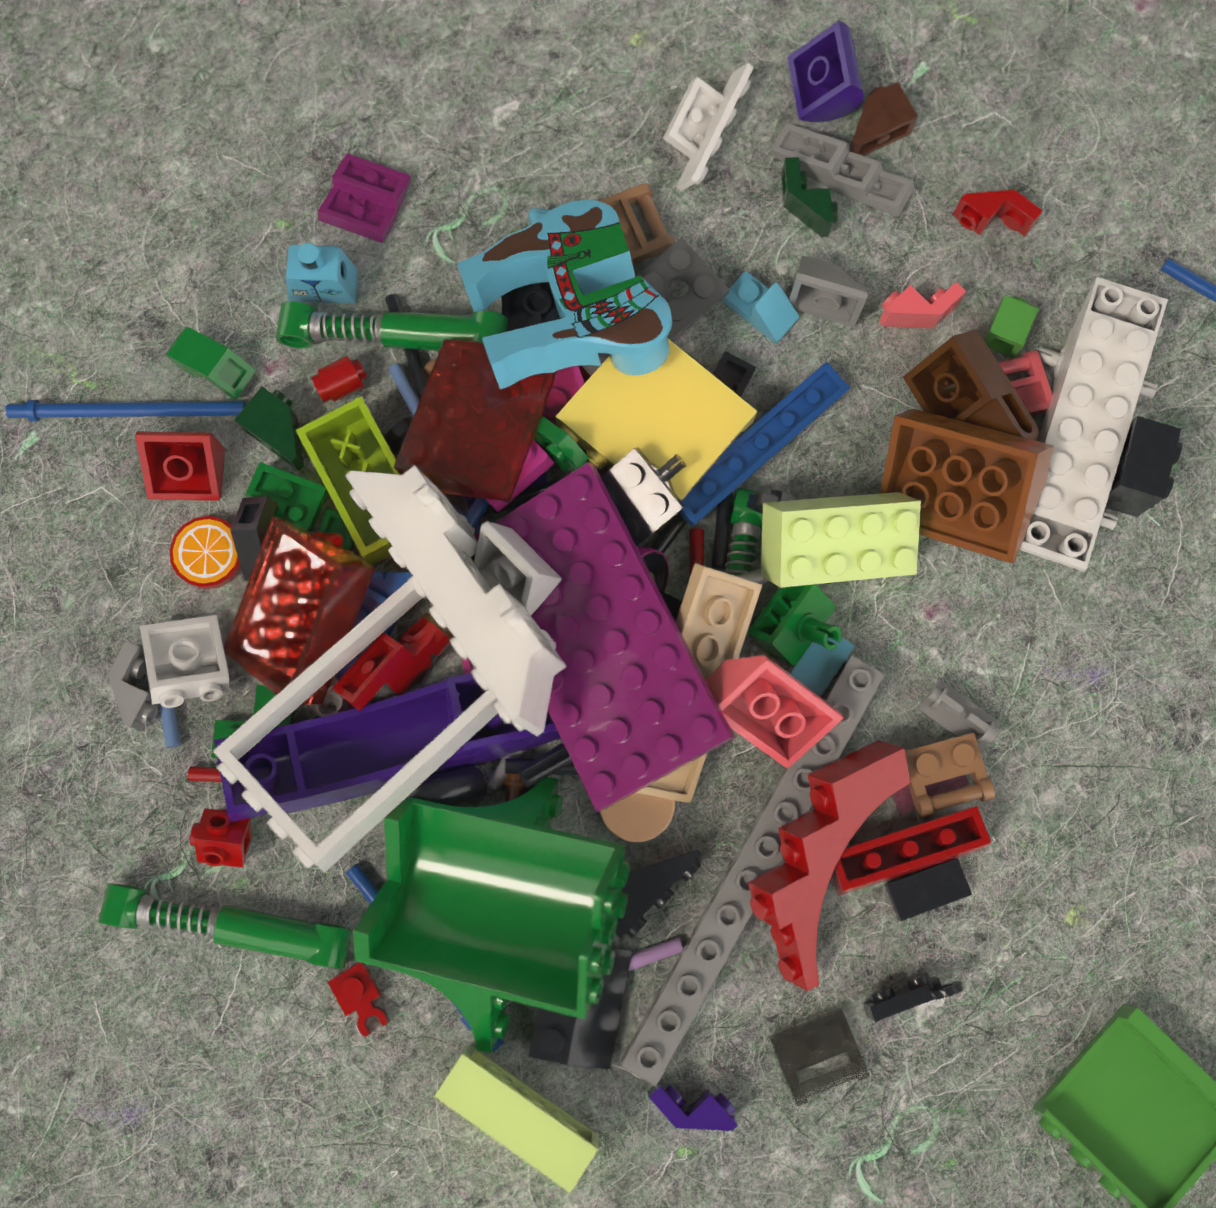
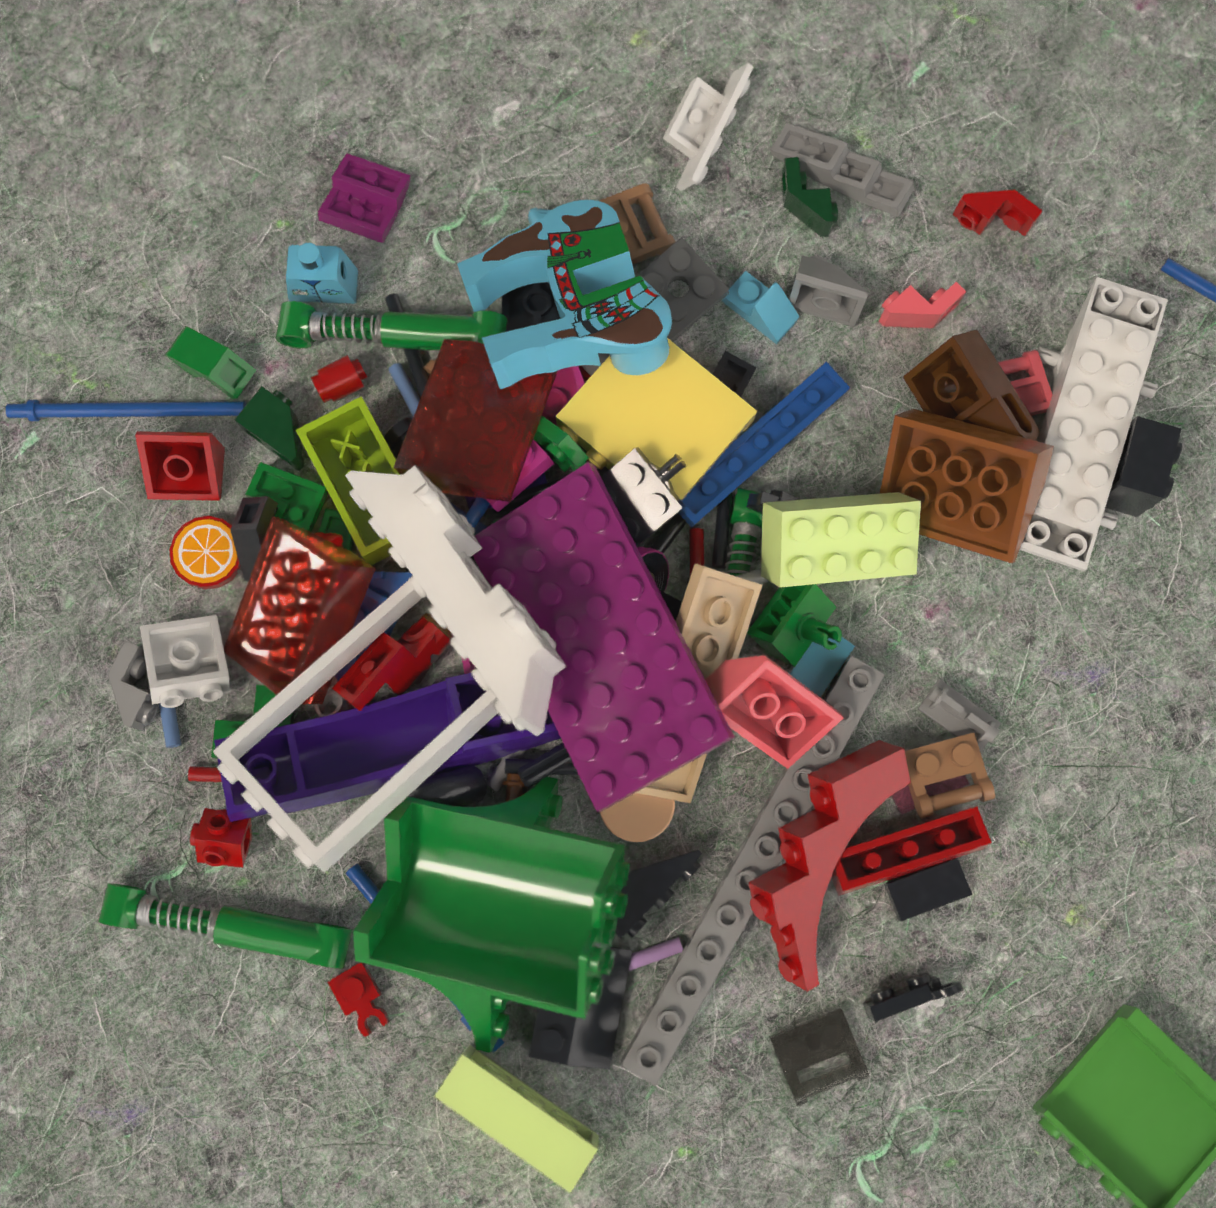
white slope [474,522,562,615] -> none
dark purple slope [648,1081,738,1131] -> none
dark purple brick [787,20,864,123] -> none
copper slope [849,82,918,156] -> none
bright green brick [983,295,1039,358] -> none

